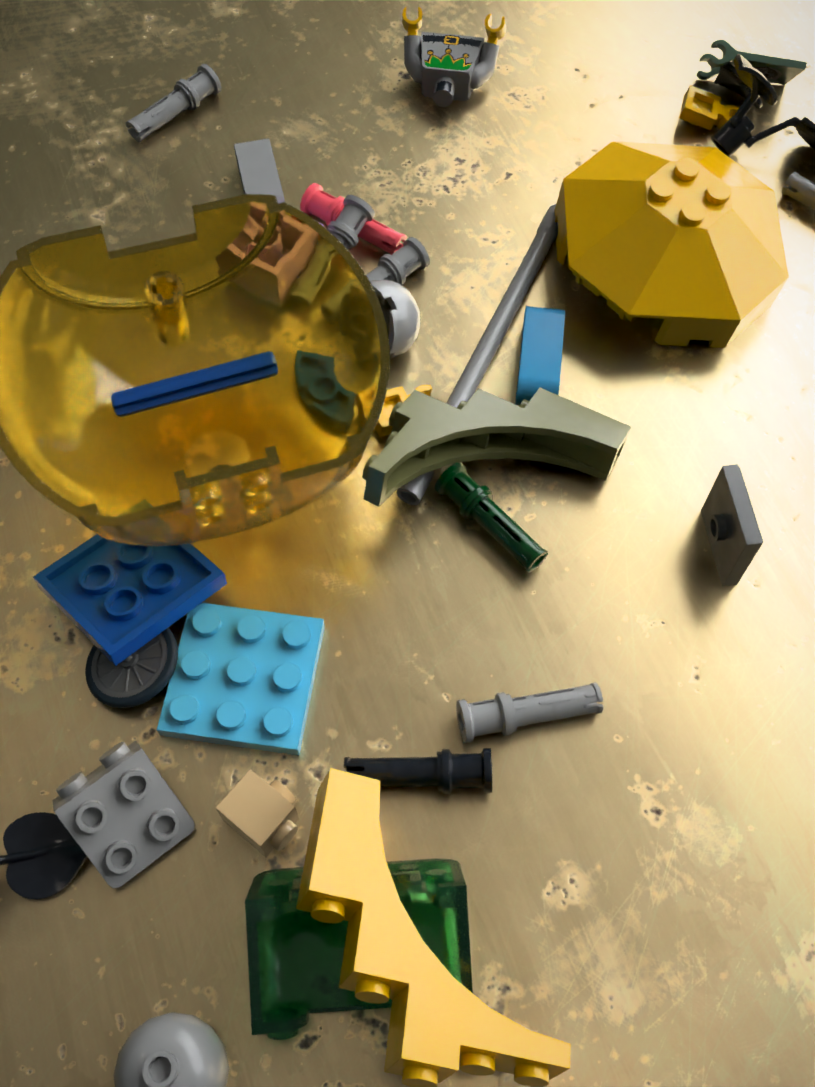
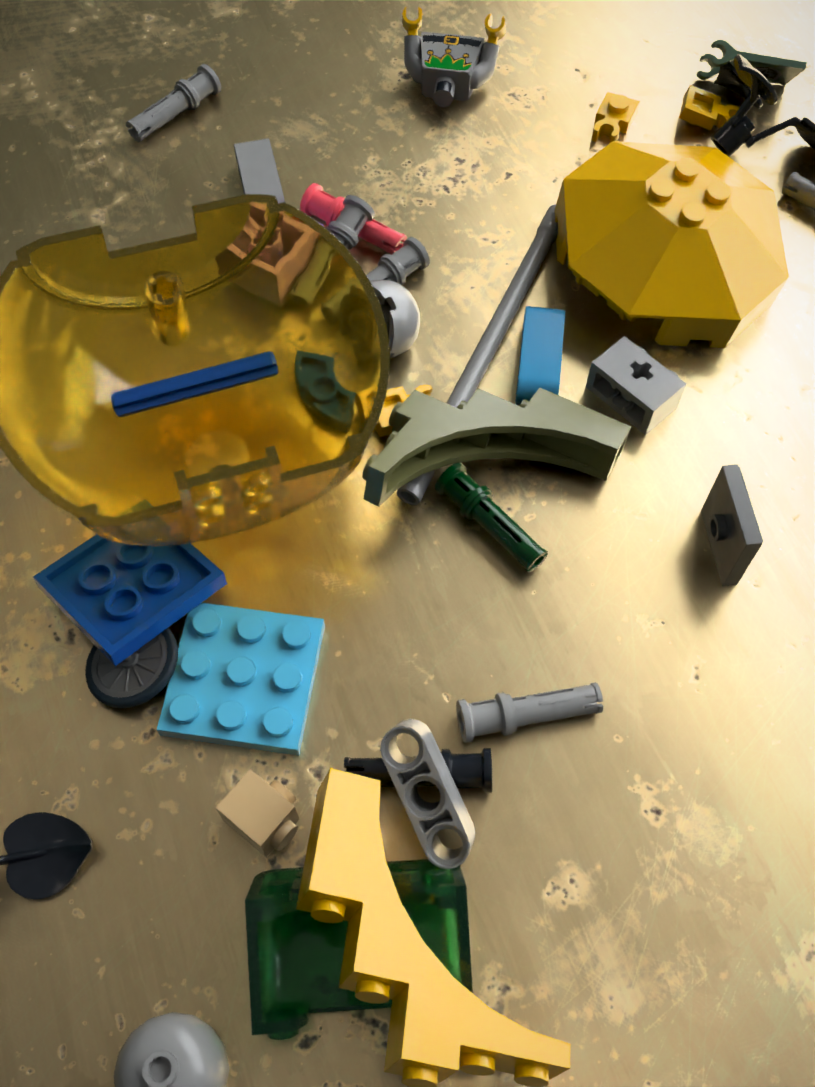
light grey bracket [52,741,195,888] -> none
none -> light grey beam [380,719,476,869]
none -> light grey brick [586,336,686,435]
none -> yellow plate [592,92,640,143]

